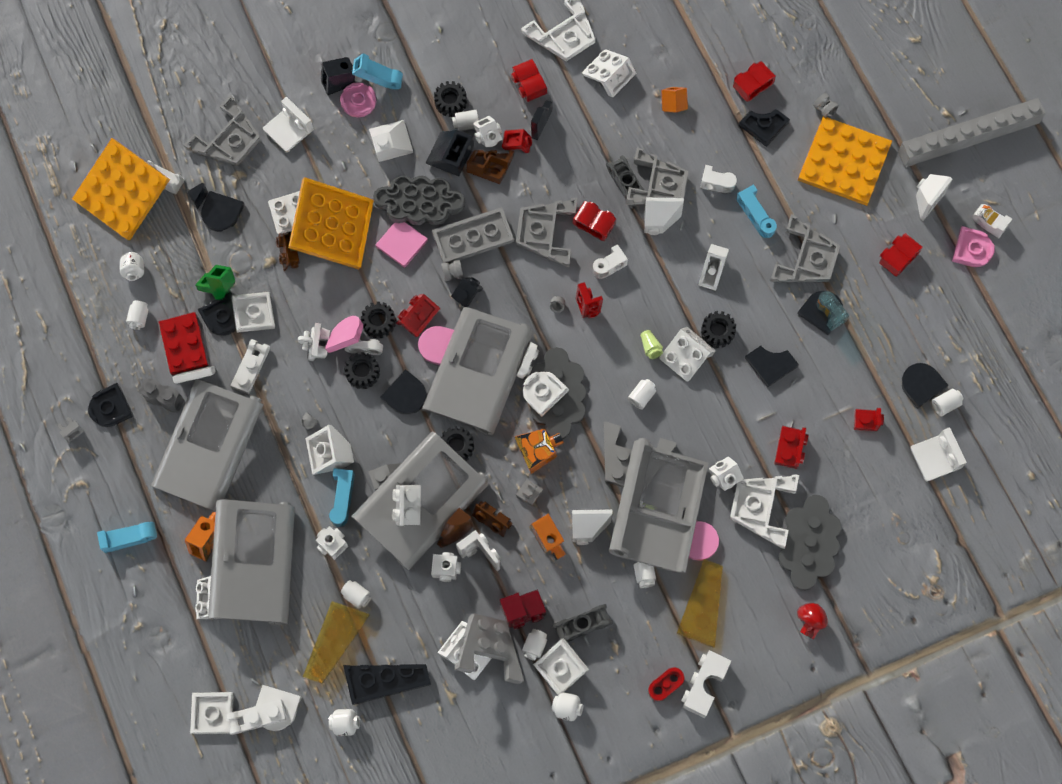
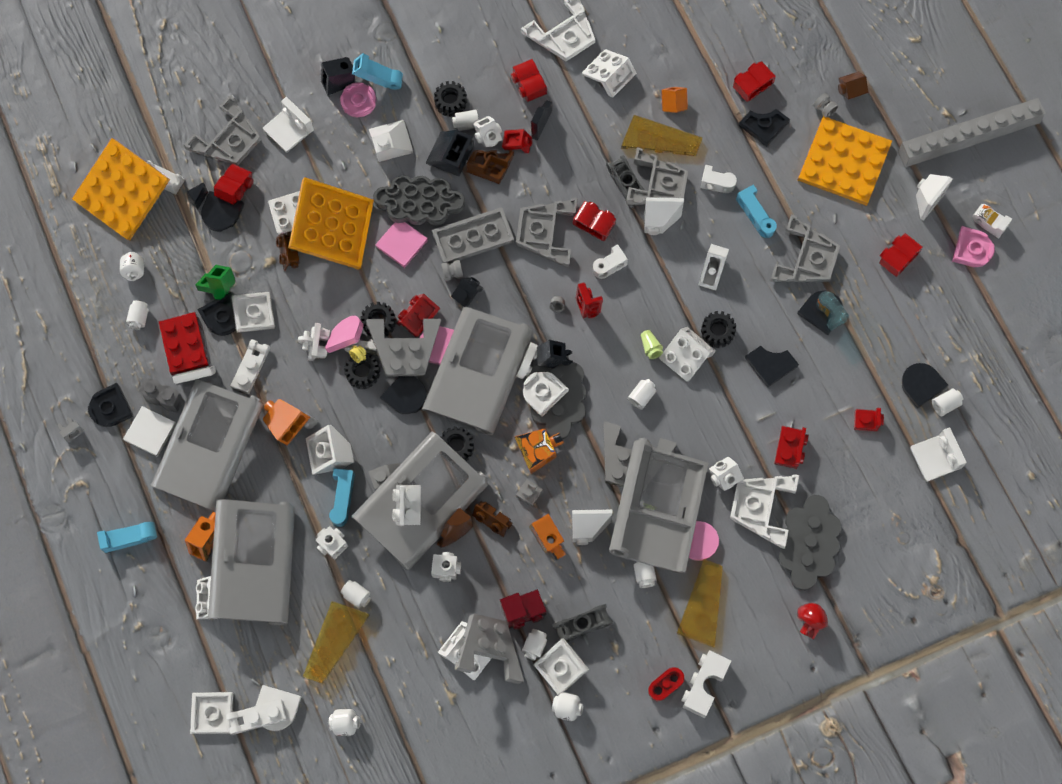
black wing [343,664,431,705] -> none
white bracket [456,530,501,571] -> none
none -> white tile [123,406,176,457]
none -> red brick [214,164,254,205]
none -> orange torso [263,399,310,446]
none -> light yellow plate [349,345,367,363]
none -> light grey wing [366,319,441,376]
none -> black brick [537,339,573,368]
none -> clear yellow wing [621,115,702,156]
none -> reddish brown brick [838,71,869,100]

